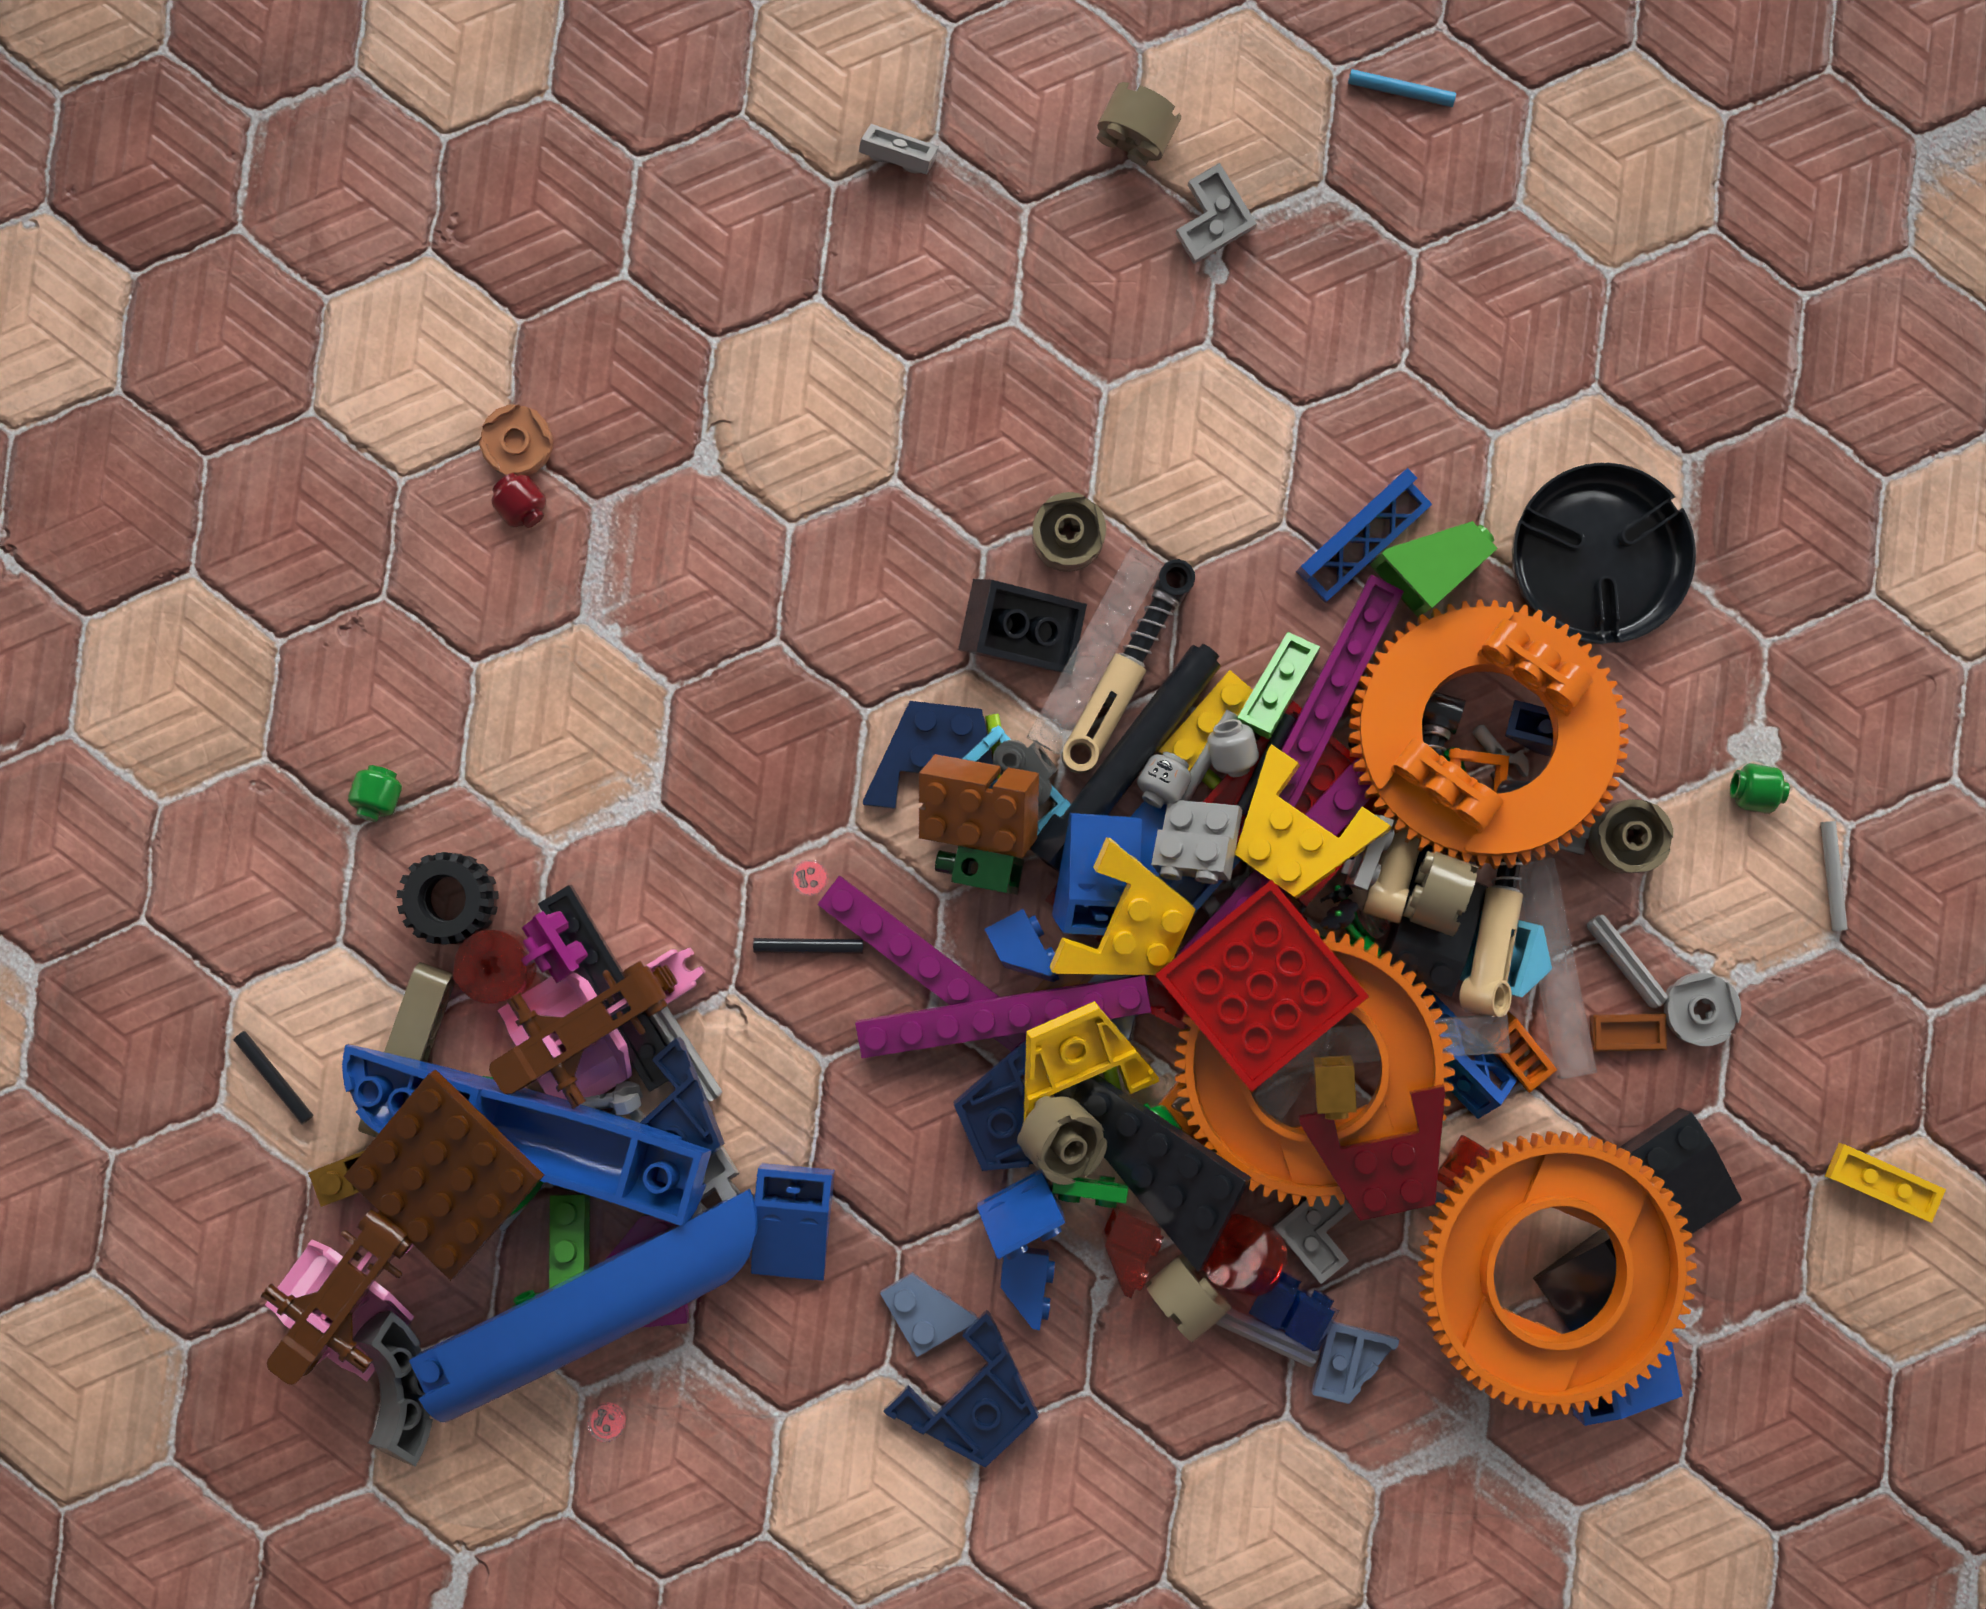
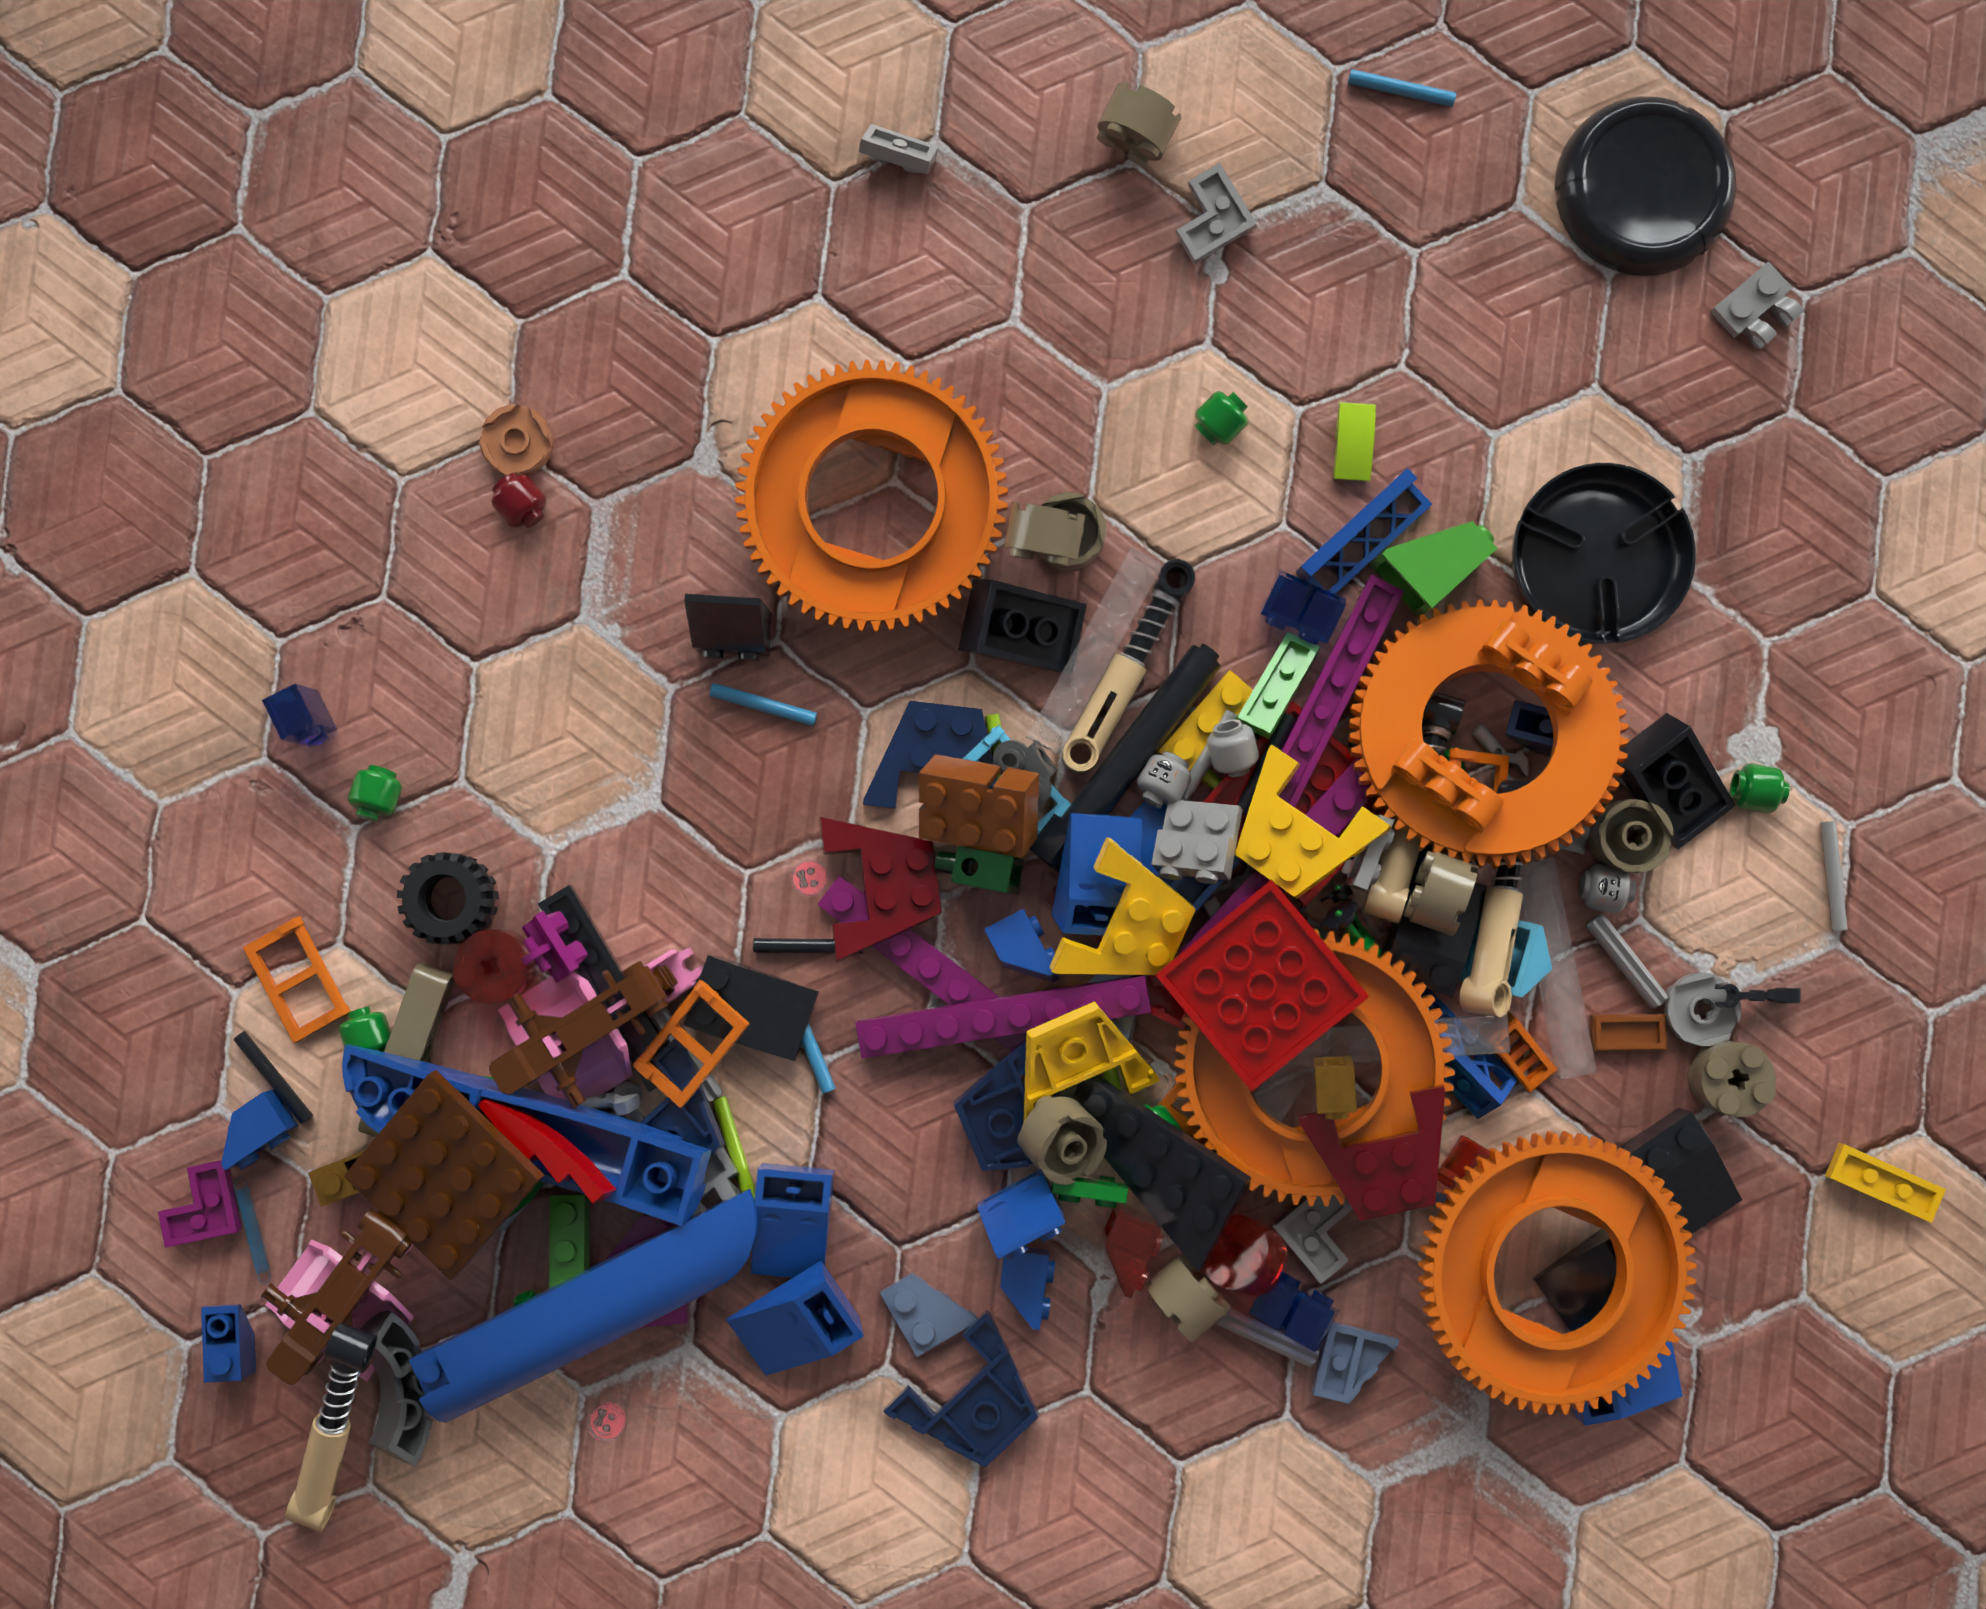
none -> magenta plate [158,1160,242,1248]
none -> blue slope [201,1304,256,1383]
none -> blue slope [221,1090,299,1170]
none -> dark azure piece [235,1178,271,1284]
none -> orange window [243,916,351,1043]
none -> clear blue piece [262,683,337,747]
none -> piece [285,1322,378,1532]
none -> green head [339,1006,391,1052]
none -> red slope [478,1099,617,1203]
none -> orange window [633,980,750,1108]
none -> black slope [684,594,772,662]
none -> black slope [684,955,819,1061]
none -> dark azure piece [709,683,818,727]
none -> lime piece [712,1096,756,1201]
none -> blue slope [727,1261,864,1376]
none -> orange piece [735,360,1008,633]
none -> dark azure piece [802,1023,836,1094]
none -> dark red wing [819,817,942,963]
none -> dark tan brick [1004,502,1086,567]
none -> green head [1194,391,1248,445]
none -> clear blue piece [1261,569,1346,645]
none -> lime slope [1333,402,1376,481]
none -> black piece [1555,96,1736,276]
none -> light grey head [1578,863,1636,913]
none -> black slope [1616,713,1736,850]
none -> dark tan brick [1688,1040,1776,1117]
none -> light grey plate [1710,261,1804,350]
none -> black piece [1715,983,1801,1008]

